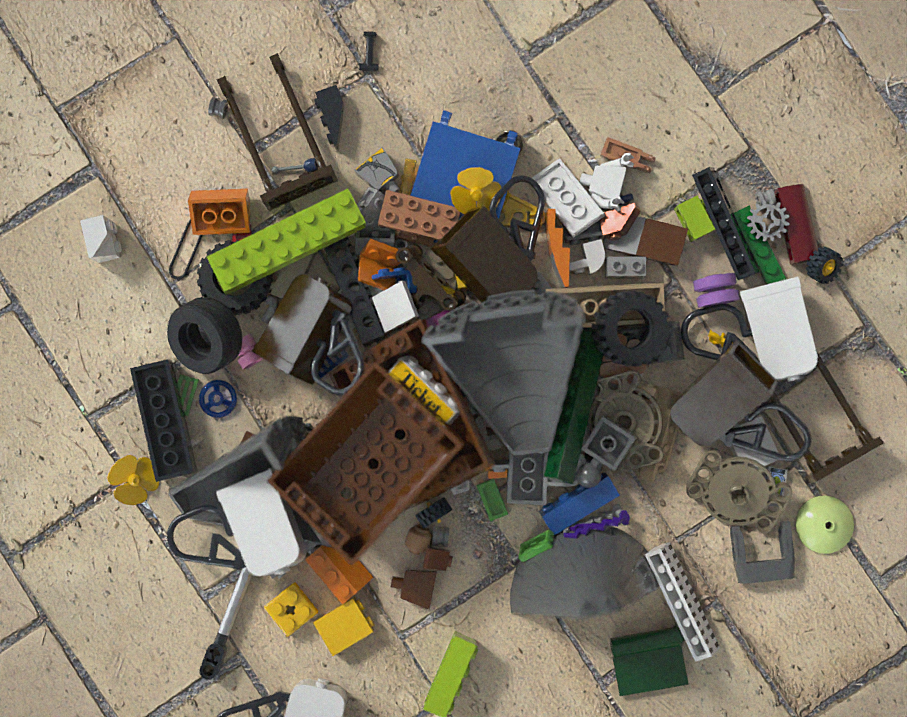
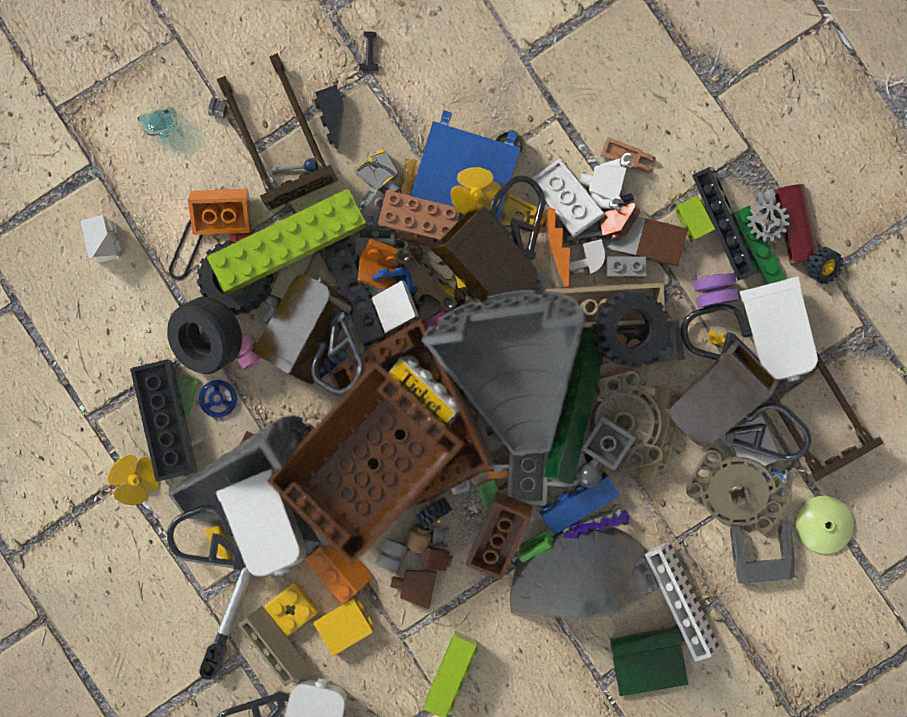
none -> clear light blue cylinder [137,107,177,139]
none -> yellow slope [204,525,233,560]
none -> dark tan brick [238,606,309,687]
none -> light grey wheel [376,538,408,572]
none -> reddish brown brick [466,491,533,580]

